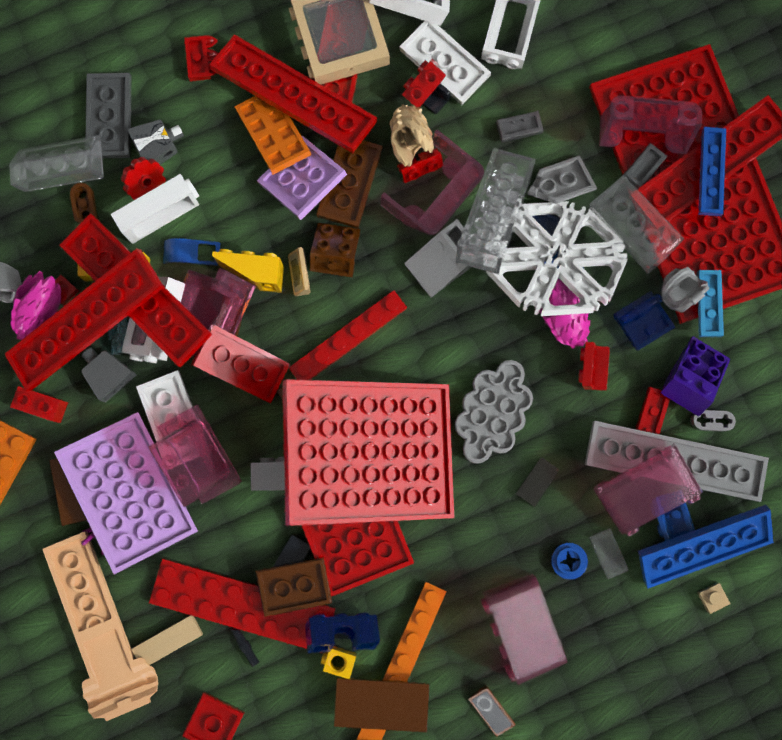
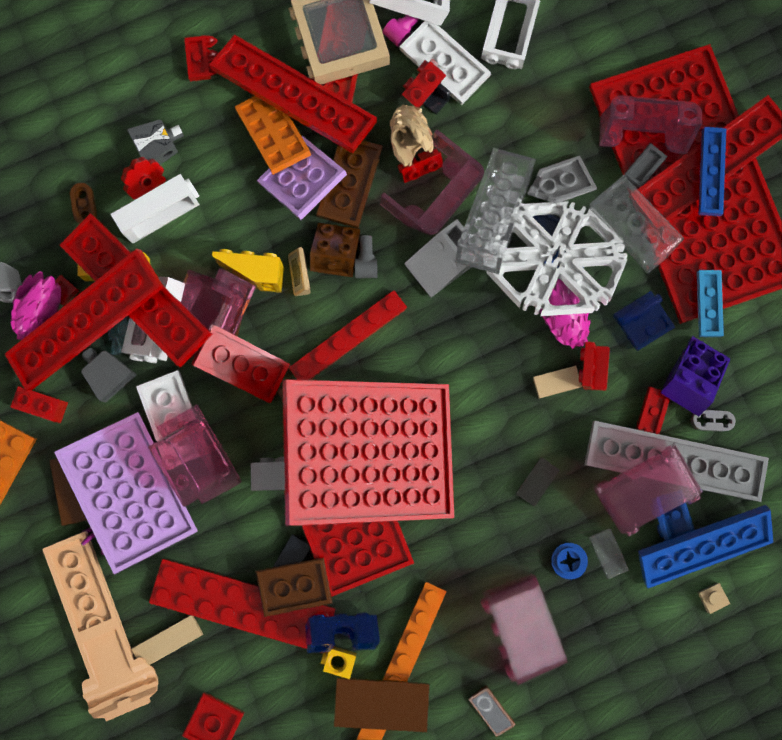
clear slope [9,135,104,192] -> none
dark grey plate [85,73,132,159] -> none
blue piece [163,238,220,266] -> none
black piece [231,628,259,667] -> none
light grey plate [455,360,533,464] -> none
flat silver plate [496,111,544,143] -> none
light grey helmet [661,267,709,313] -> none
none -> dark grey pin [355,235,377,279]
none -> dark pink pin [382,15,420,47]
none -> tan tile [533,366,582,399]

